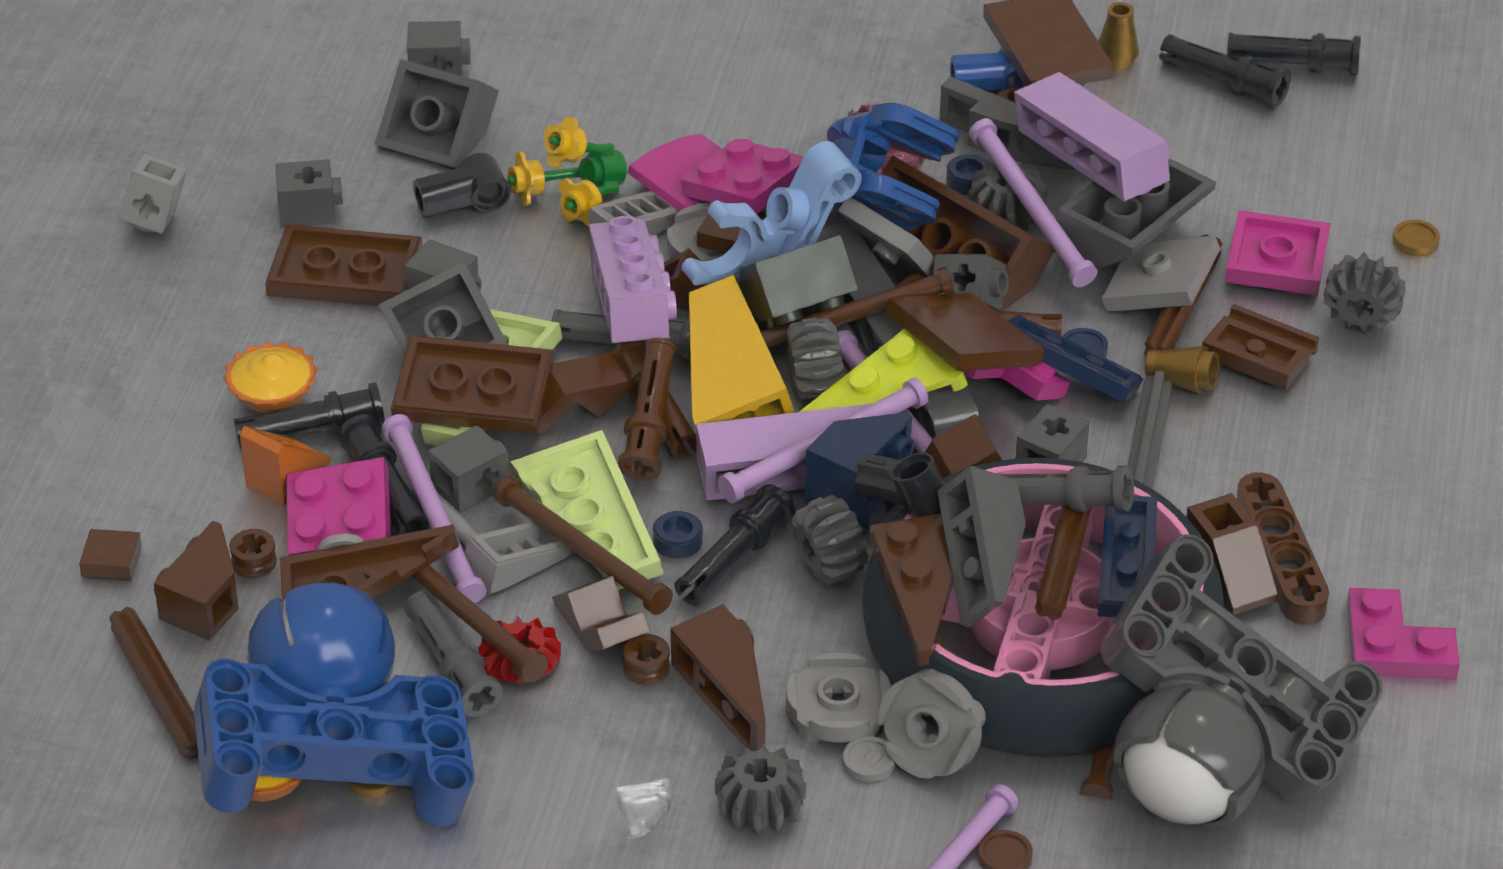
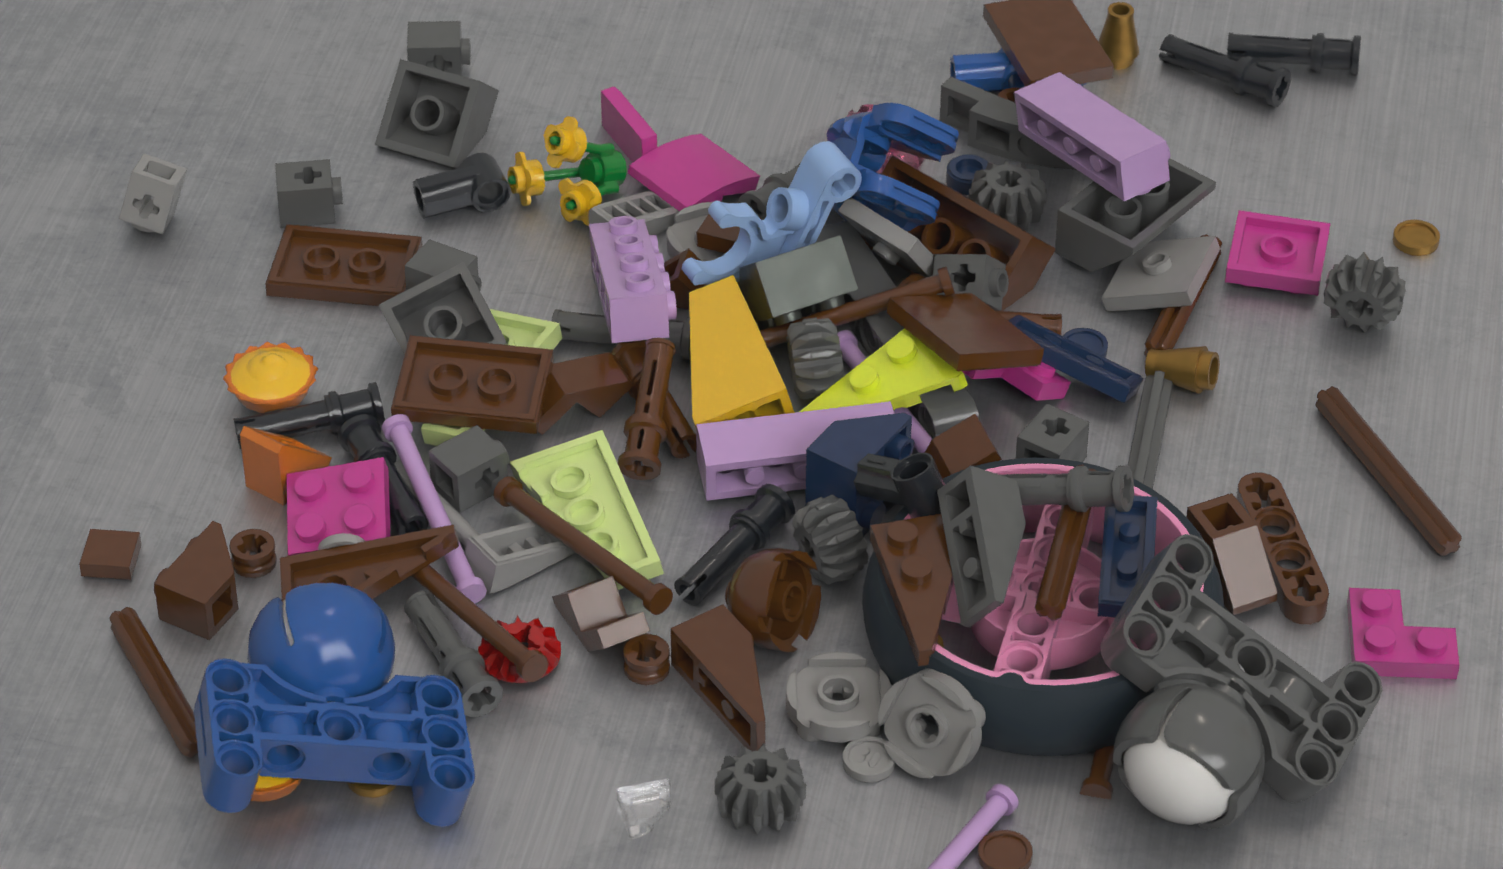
dark blue tile [653,511,703,558] -> none
dark pink plate [681,138,804,214] -> none
lavender bar [718,378,928,503] -> none
lavender bar [969,118,1097,287] -> none
reddish brown plate [1202,304,1319,390] -> none
none -> dark pink tile [601,86,657,163]
none -> reddish brown cylinder [725,548,821,653]
none -> reddish brown axle [1315,386,1462,556]

